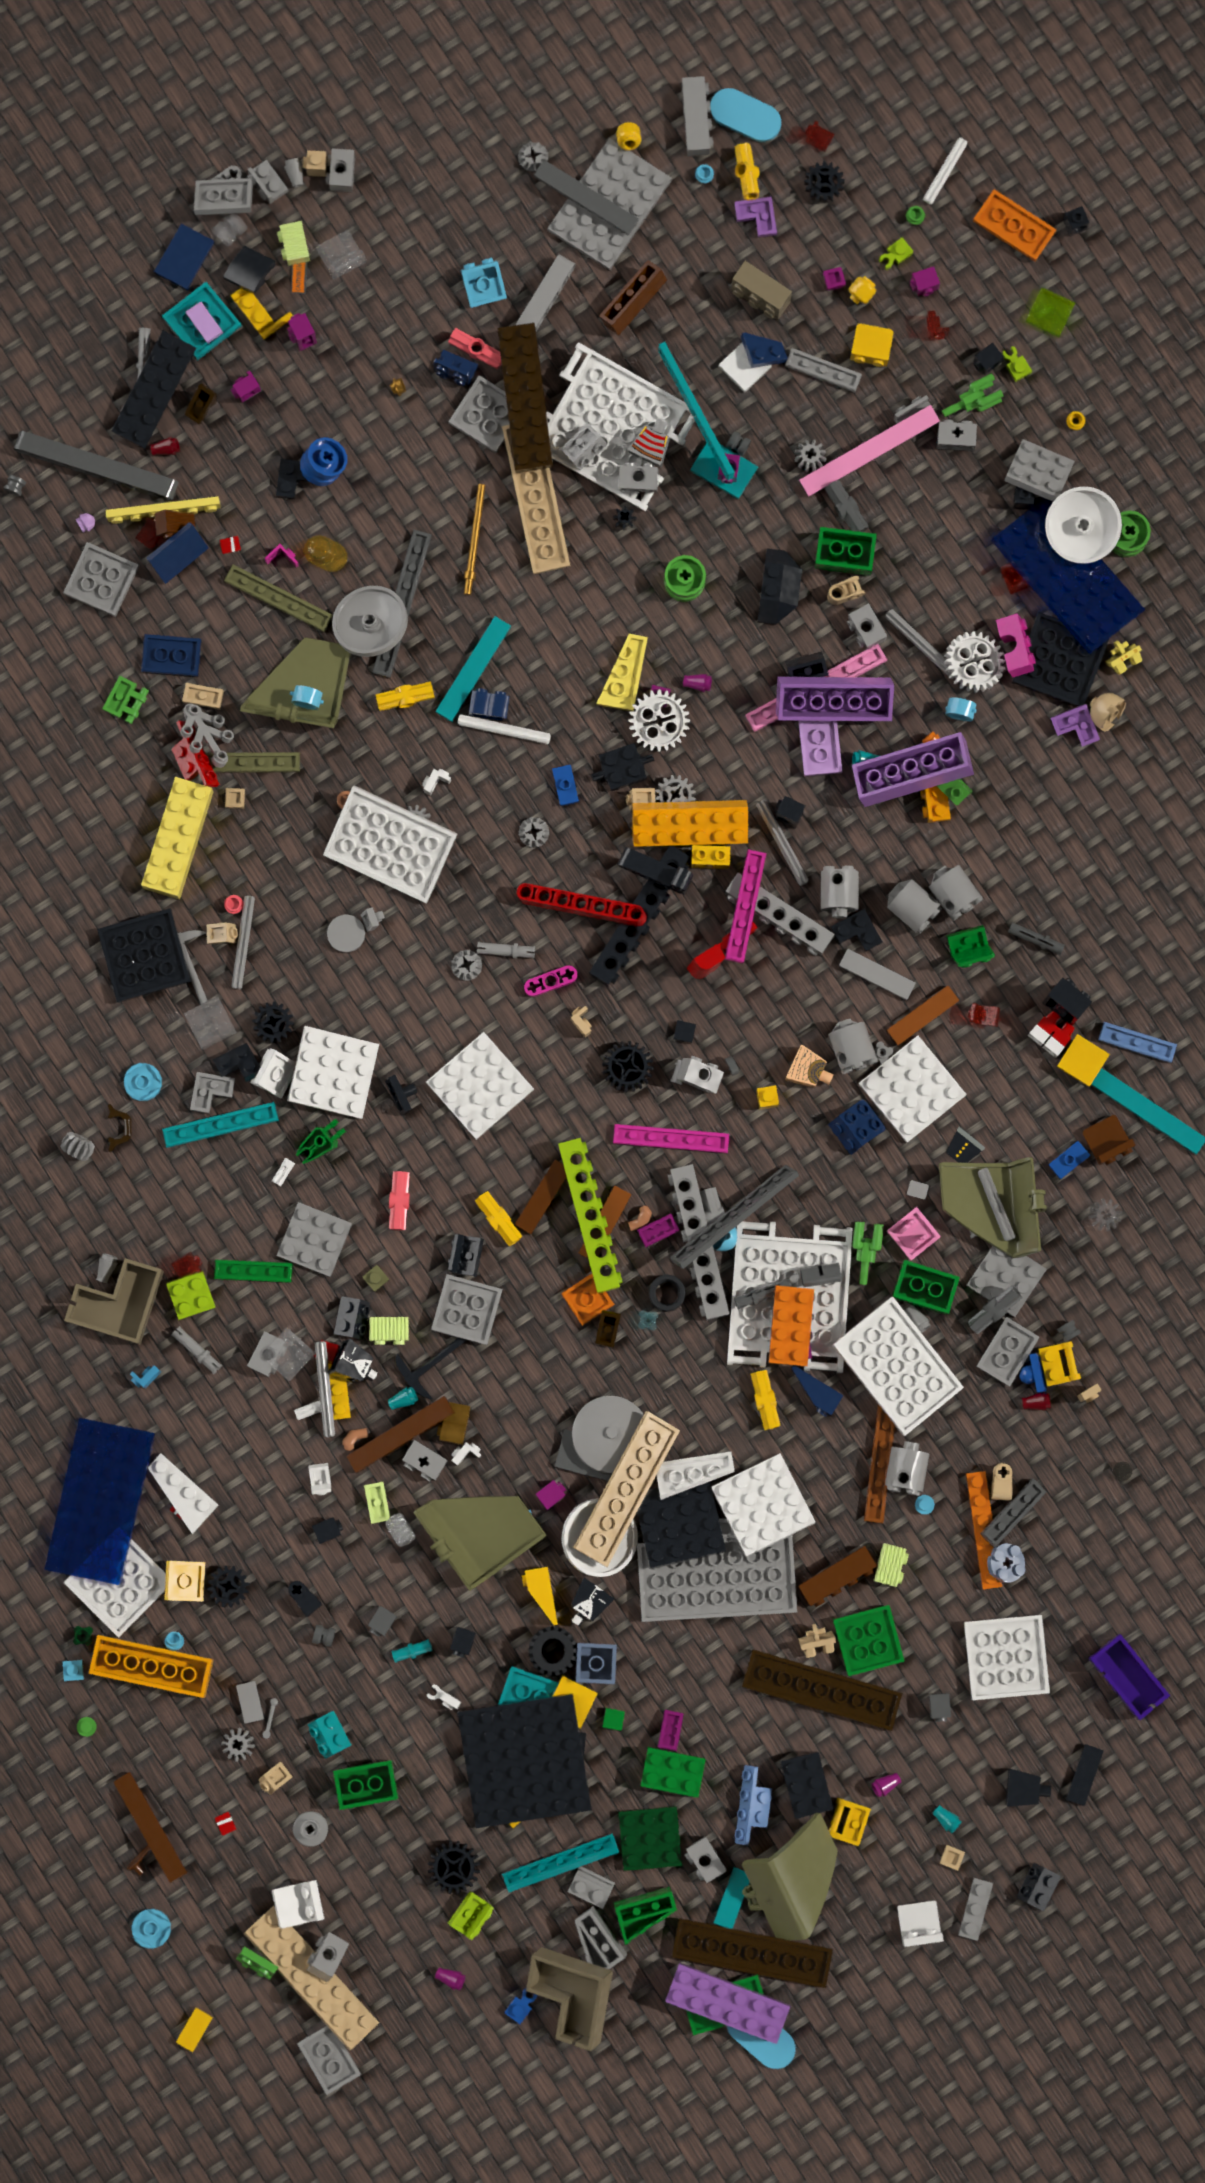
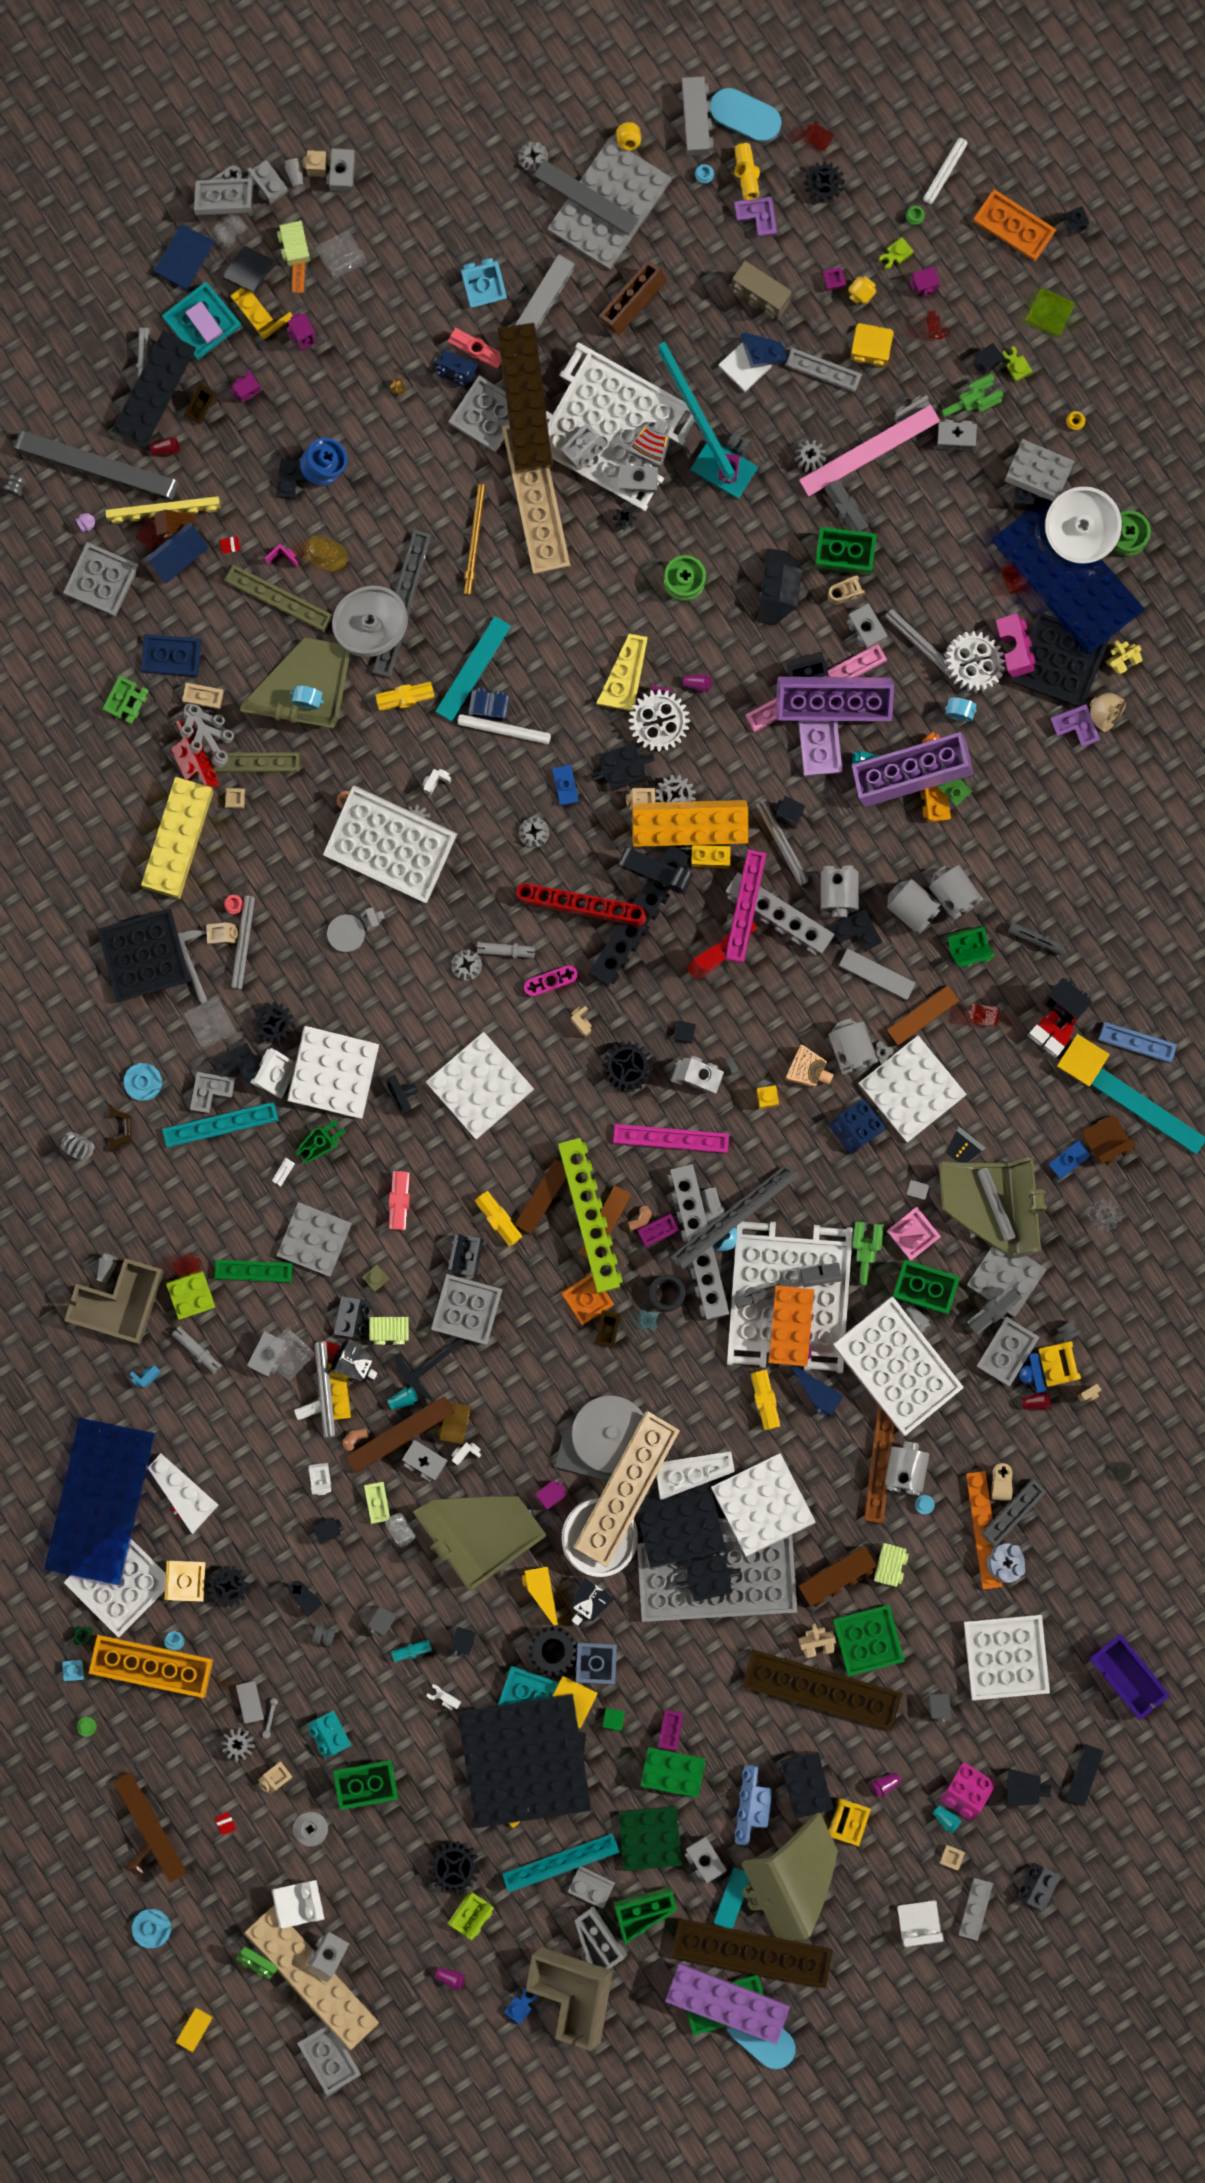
none -> black plate [676,1555,742,1602]
none -> dark pink bracket [939,1763,995,1821]

